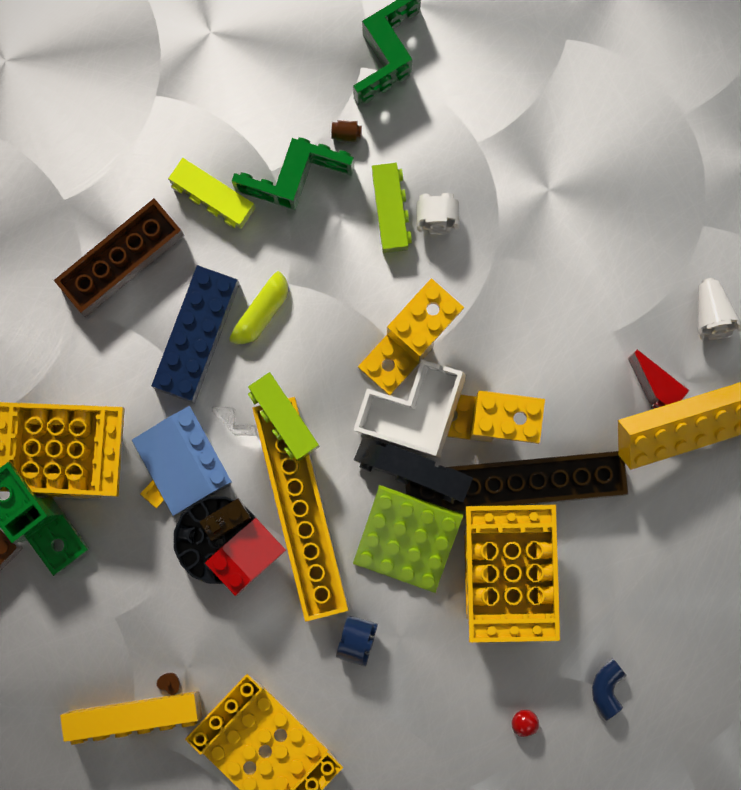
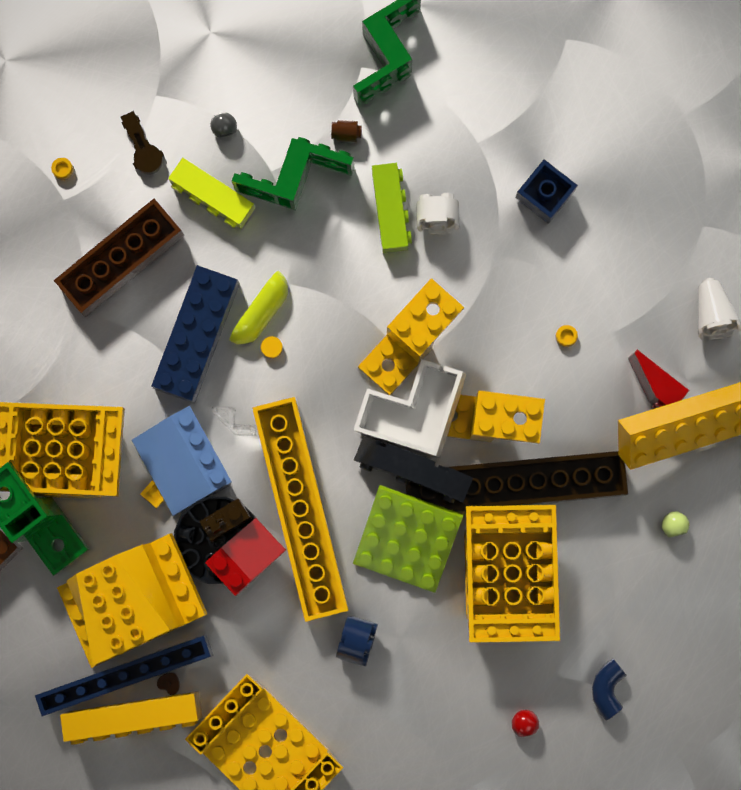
lime brick [248,372,320,461] -> none
none -> dark blue brick [35,635,214,716]
none -> yellow tile [51,158,74,180]
none -> yellow wedge [57,533,207,668]
none -> dark brown piece [120,111,164,174]
none -> dark grey piece [210,112,237,137]
none -> yellow tile [261,336,283,359]
none -> dark blue brick [515,159,578,224]
none -> yellow tile [555,325,578,347]
none -> yellowish green piece [662,511,689,537]

